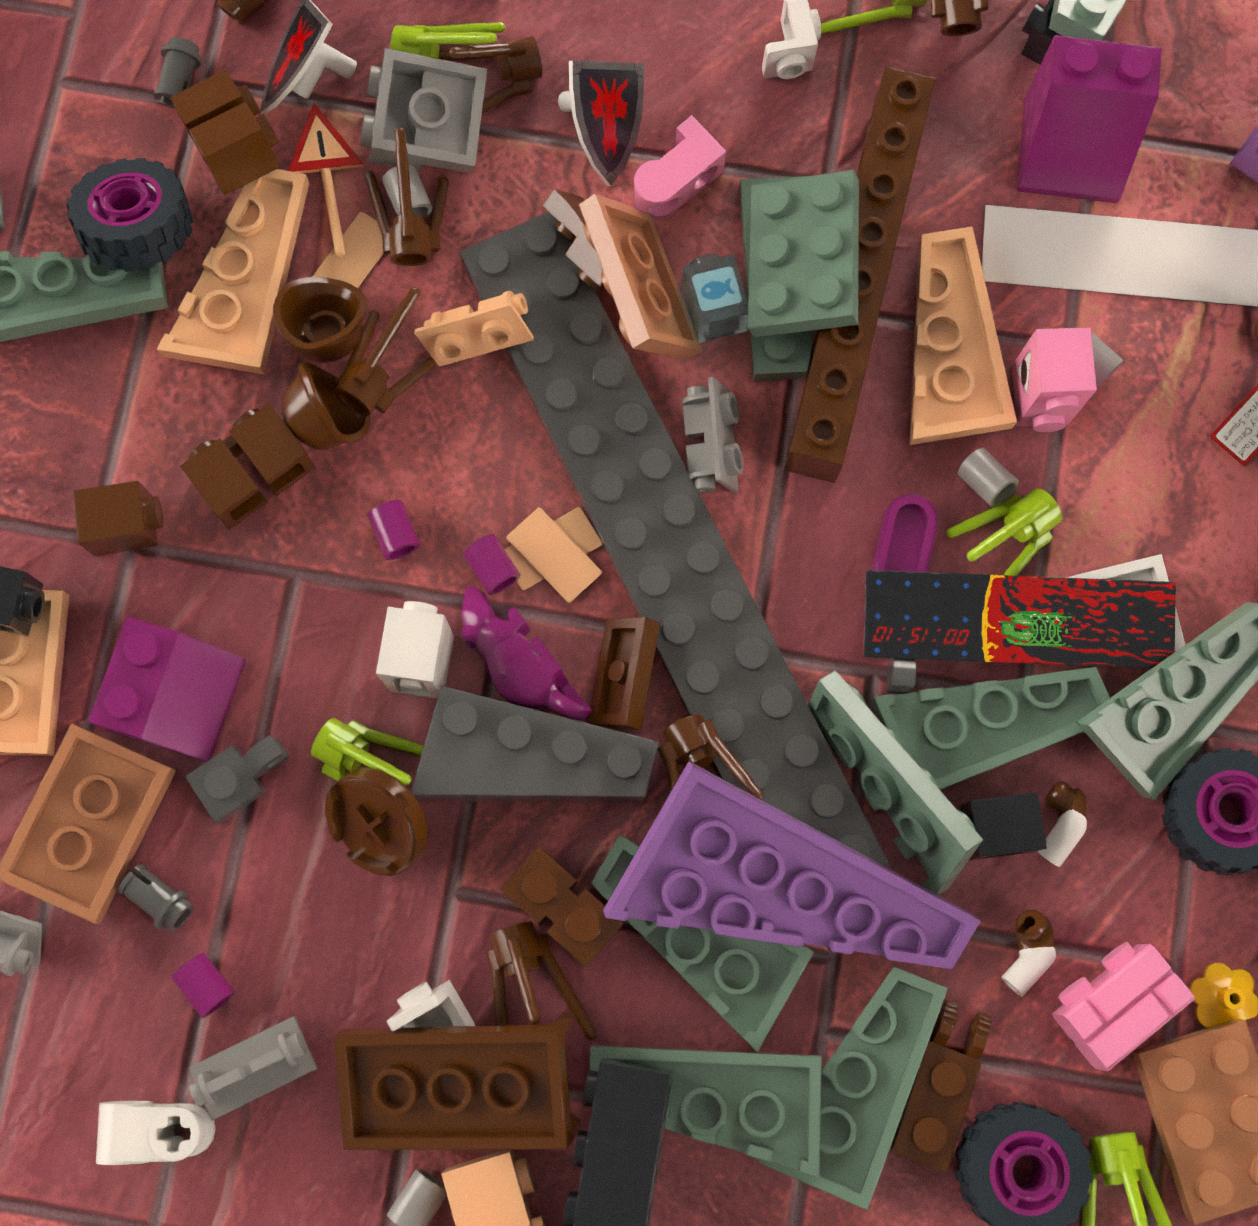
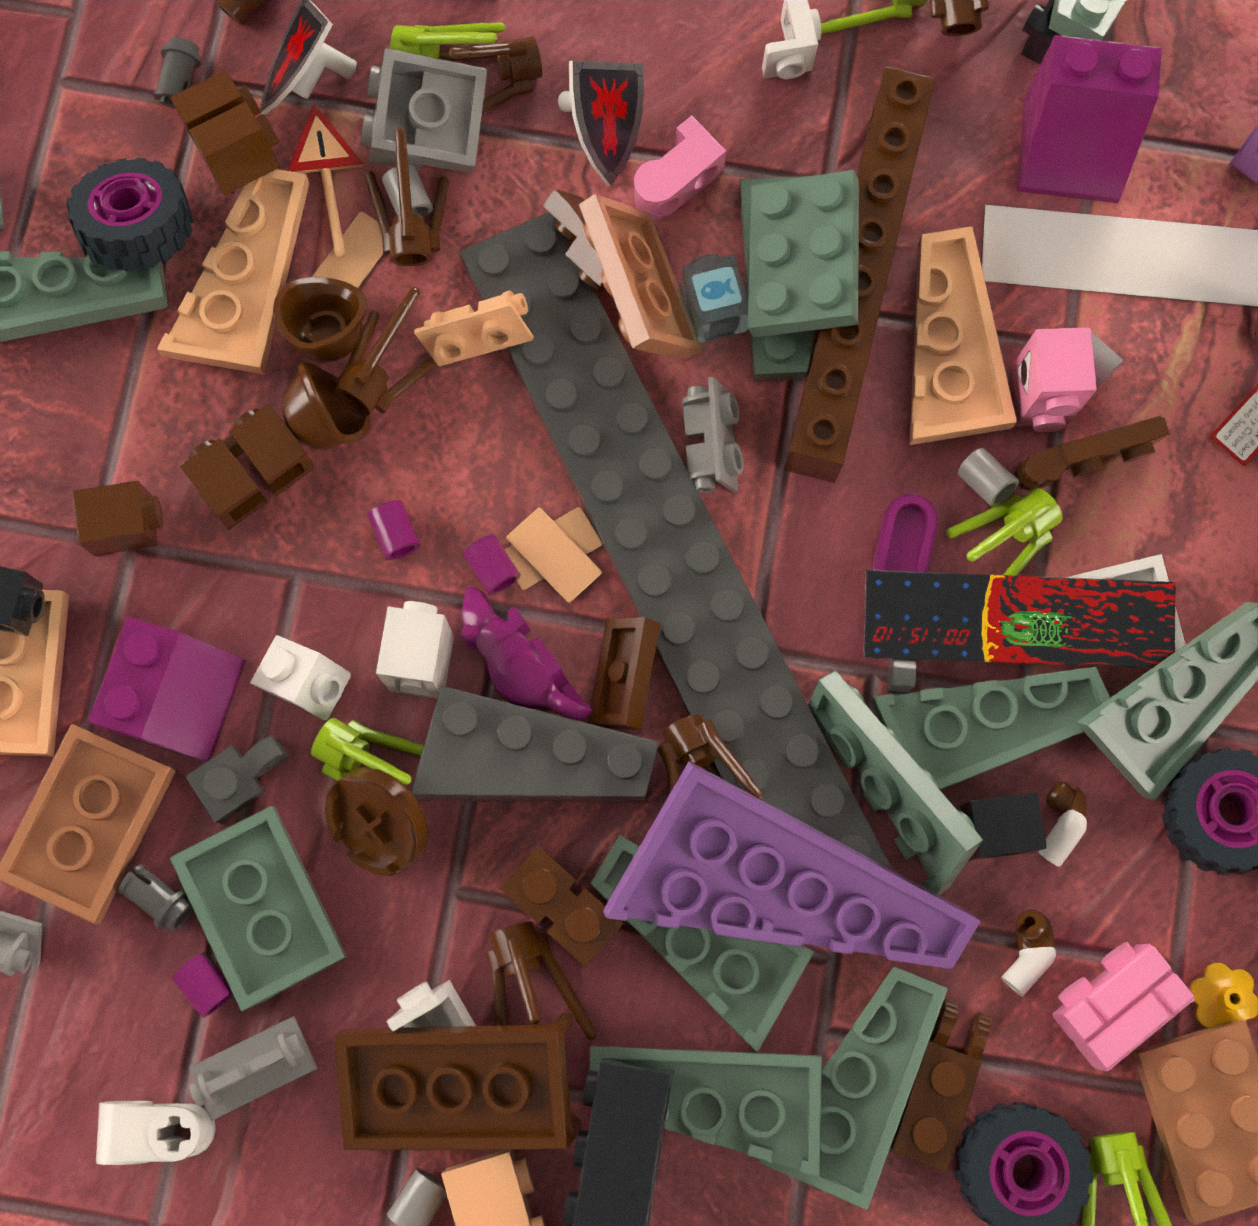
none -> sand green plate [170,806,348,1011]
none -> white bracket [250,635,351,720]
none -> reddish brown hinge [1013,415,1170,491]

